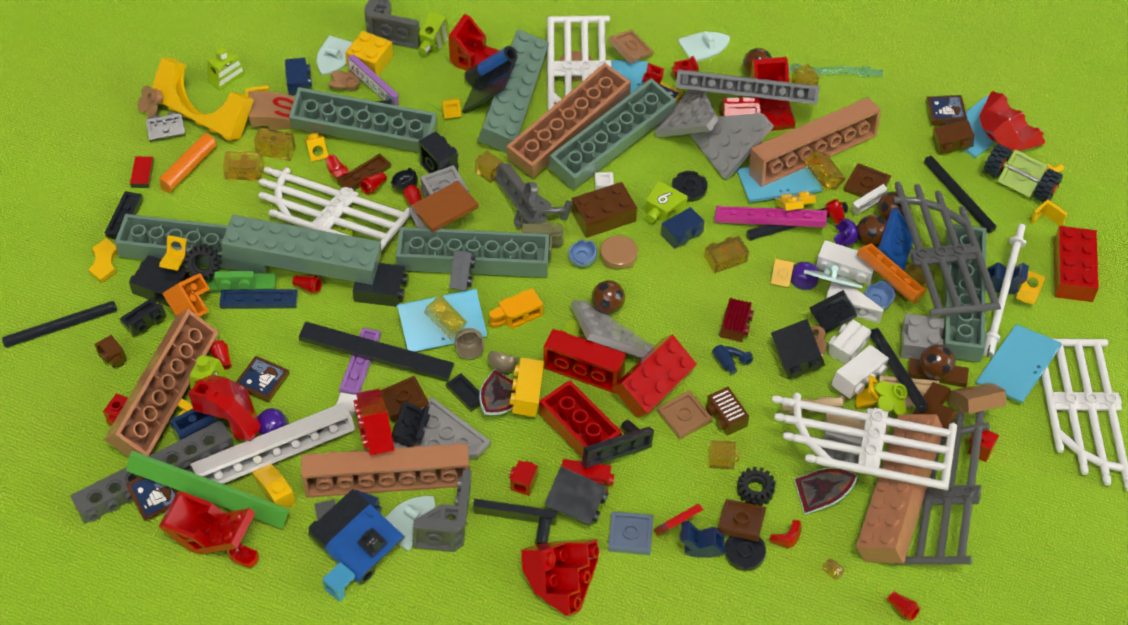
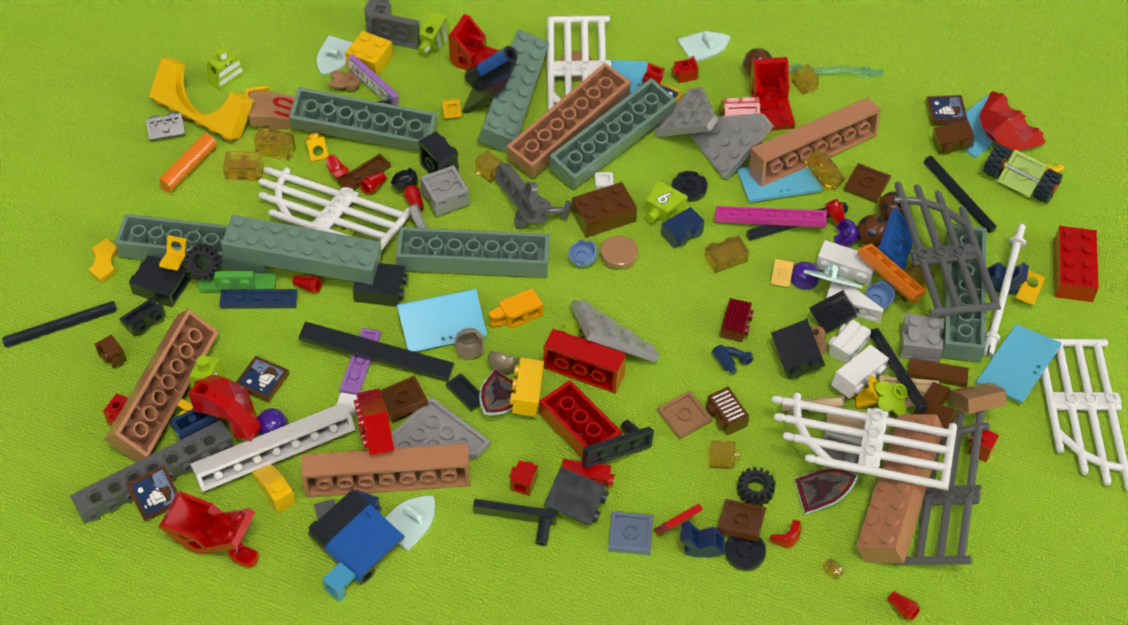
black plate [105,191,143,239] -> none
bright green tile [126,451,290,529] -> none
red tile [130,156,154,188] -> none
medium nougat plate [138,86,163,119] -> none
orange brick [162,273,210,317] -> none
red cone [209,340,232,370] -> none
dark blue brick [285,57,312,96] -> none
black tile [357,528,388,559] -> none
black bracket [392,401,430,447] -> none
dark orange tile [411,181,479,233] -> none
dark grey bracket [412,470,472,552] -> none
clear yellow brick [424,294,467,340] -> none
bracket [449,250,476,291] -> none
red brick [521,539,600,616] -> none
olive piece [522,222,564,261] -> none
reddish brown piece [591,280,626,314] -> none
medium nougat tile [608,29,654,64] -> none
red brick [612,334,697,418] -> none
dark grey brick [676,69,820,104] -> none
yellow plate [775,191,816,211] -> none
white tile [852,184,887,215] -> none
reddish brown piece [920,344,955,379] -> none
yellow bracket [1030,200,1068,226] -> none

